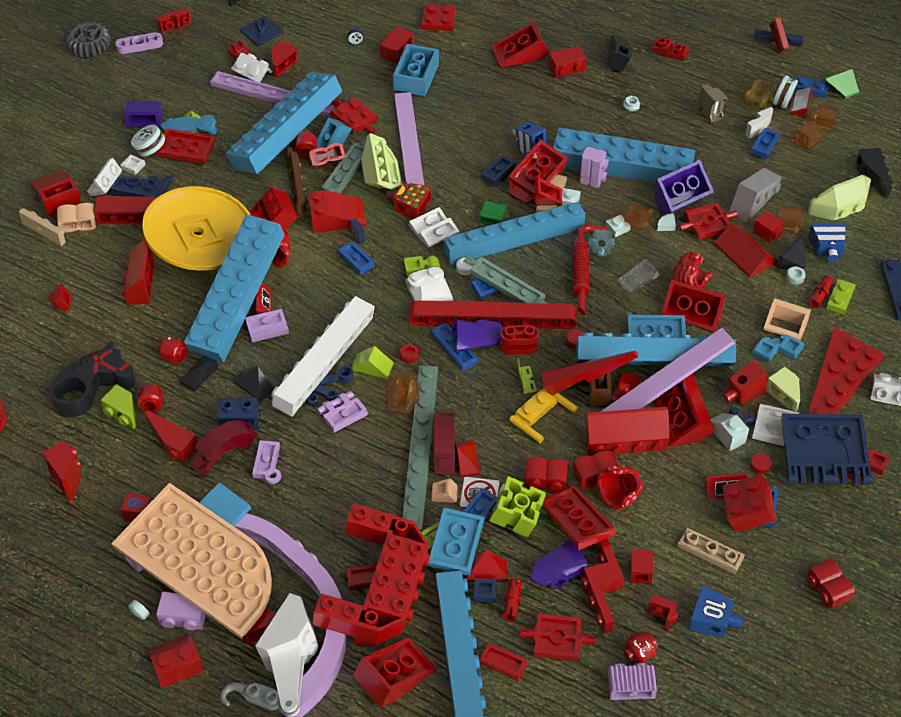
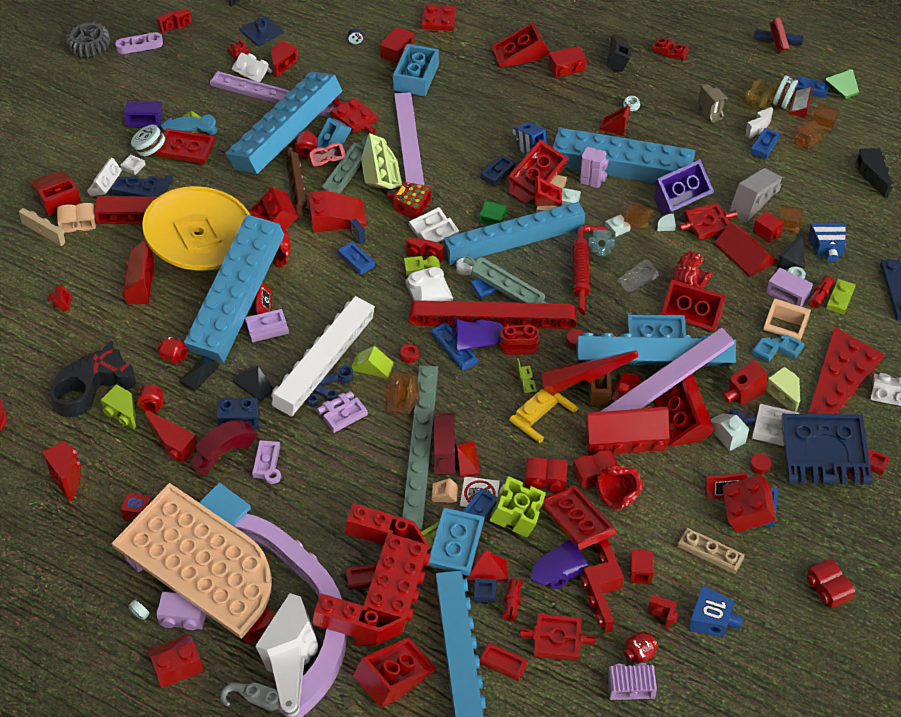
yellowish green wedge [807,175,871,221] -> none
none -> red slope [406,238,444,262]
none -> red slope [599,105,630,136]
none -> lavender brick [766,268,813,307]

